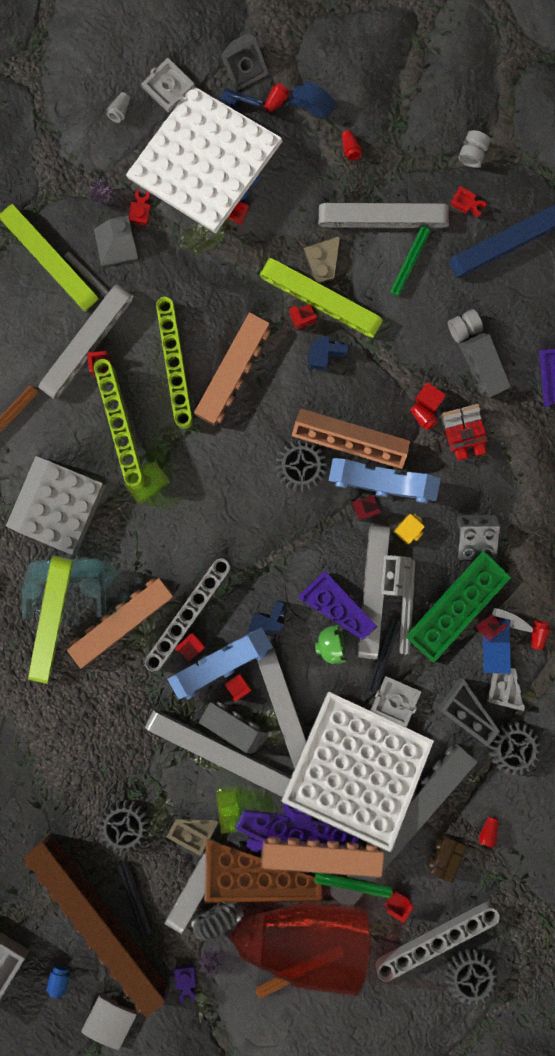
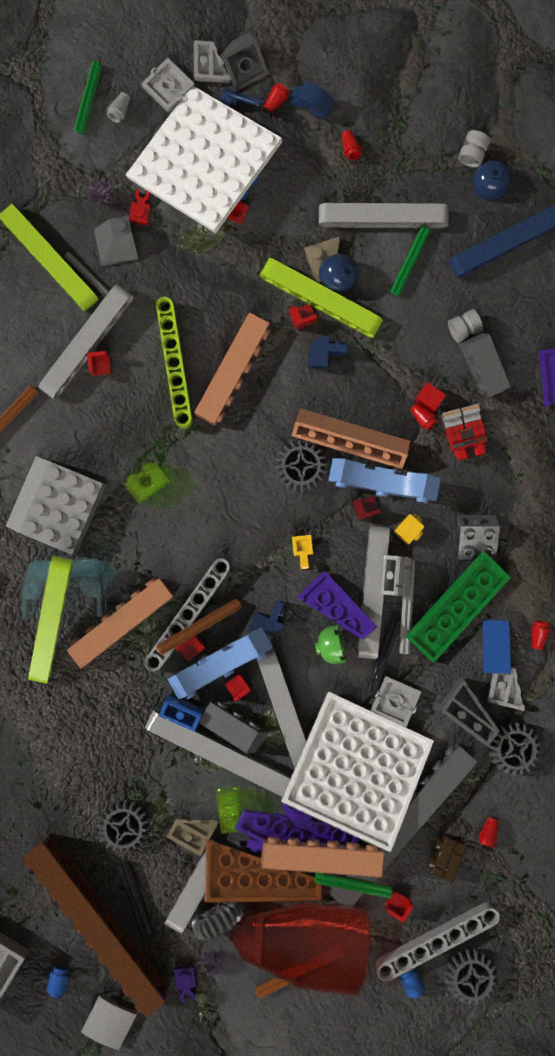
lime beam [94,359,145,489] -> none
red plate [450,186,486,217] -> none
dark red panel [476,615,507,642] -> none
light grey slope [492,608,533,632] -> none
none -> green axle [74,60,102,134]
none -> dark orange axle [156,599,242,655]
none -> blue brick [159,694,204,732]
none -> light grey wing [194,40,231,83]
none -> yellow plate [292,535,313,569]
none -> dark blue cylinder [319,254,358,293]
none -> blue brick [399,968,425,999]
none -> dark blue cylinder [472,160,511,201]

